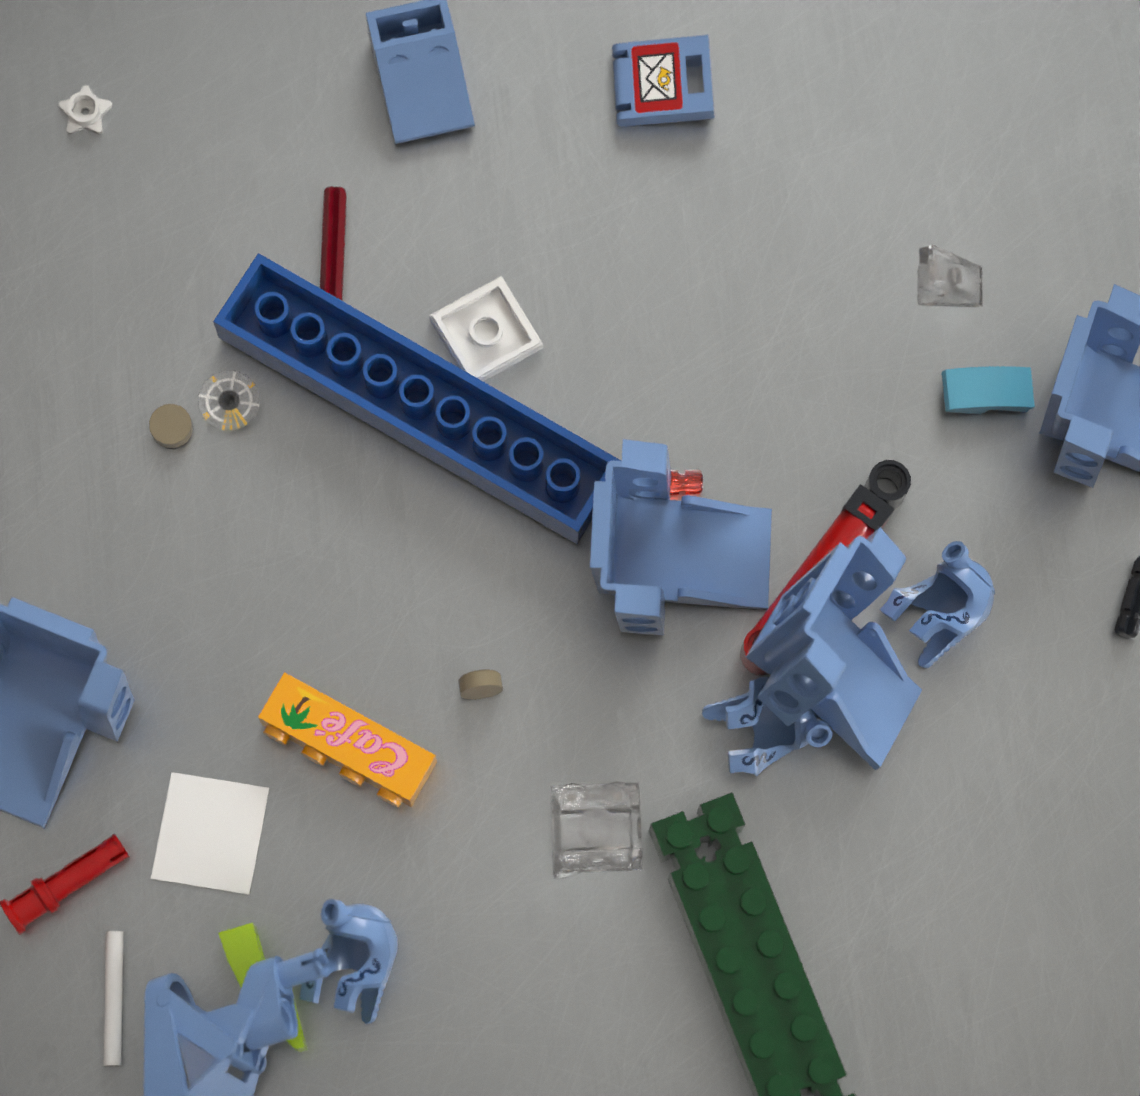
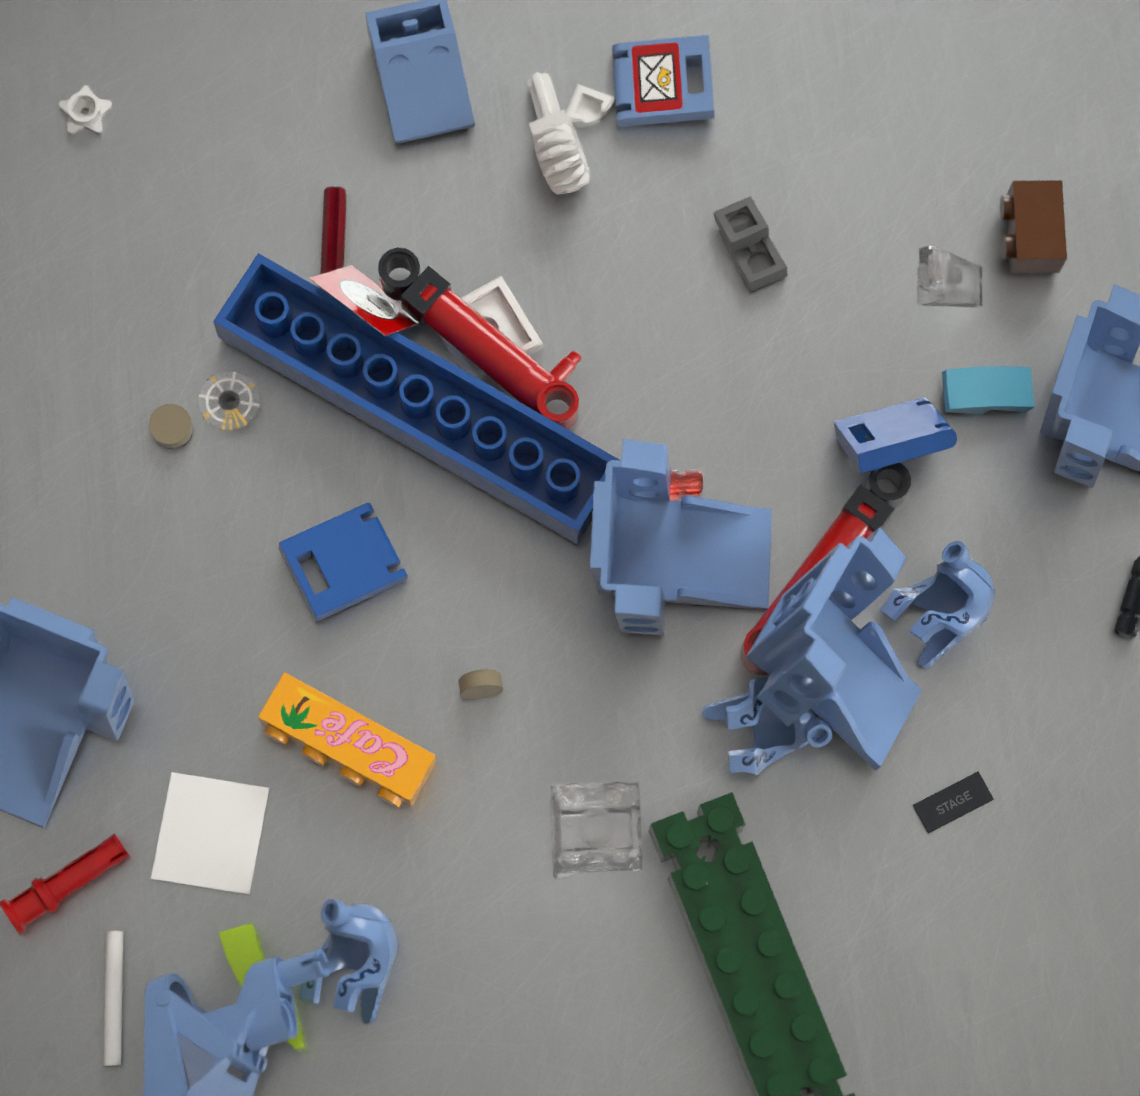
none -> blue container [278,503,408,622]
none -> sticker [309,265,420,336]
none -> red piece [378,247,581,430]
none -> white gear [527,72,590,195]
none -> white tile [566,84,615,128]
none -> dark grey slope [714,196,787,292]
none -> container [834,397,957,473]
none -> black sticker [913,771,994,834]
none -> reddish brown brick [1000,180,1067,273]

